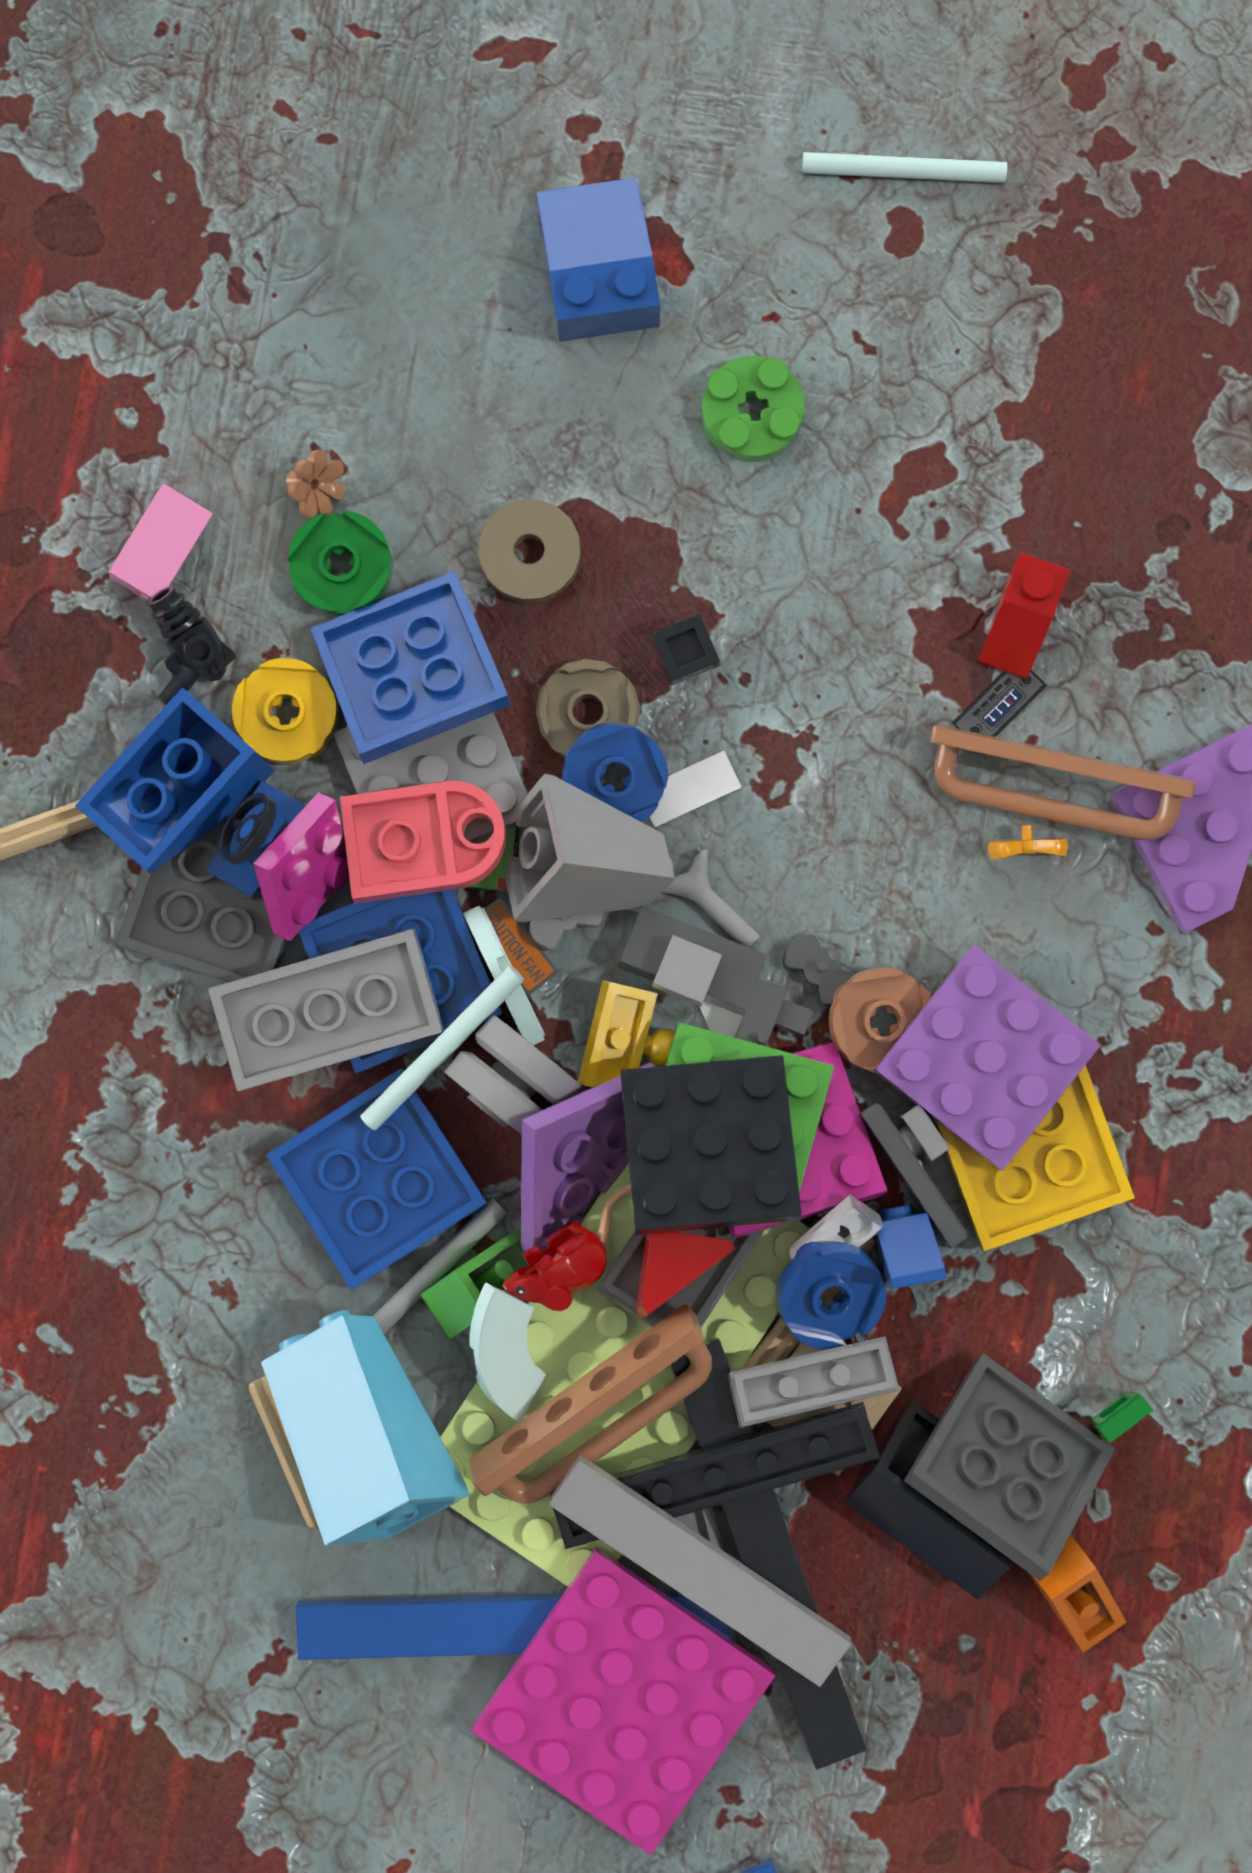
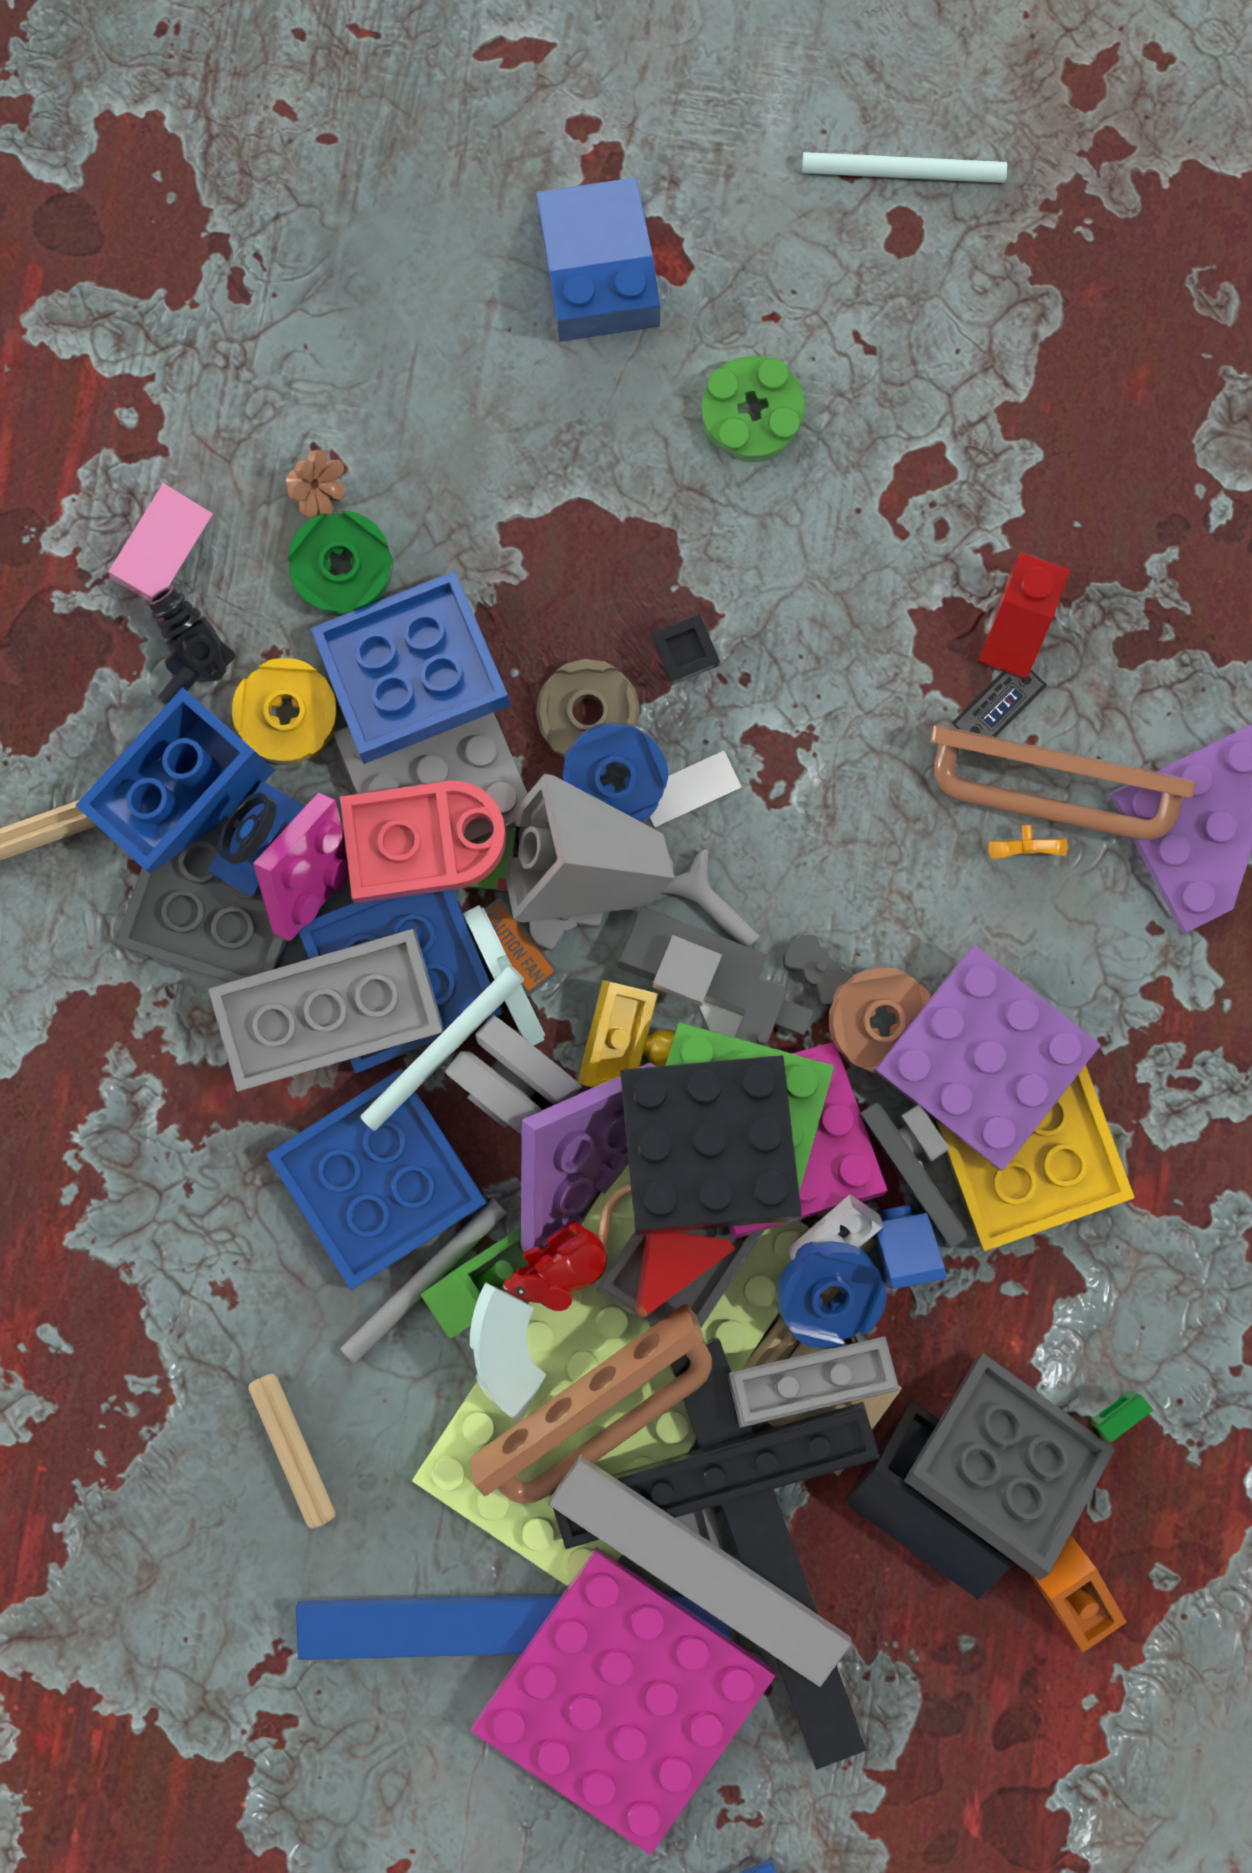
slope [261,1310,470,1546] -> none
dark tan tile [478,499,581,604] -> none

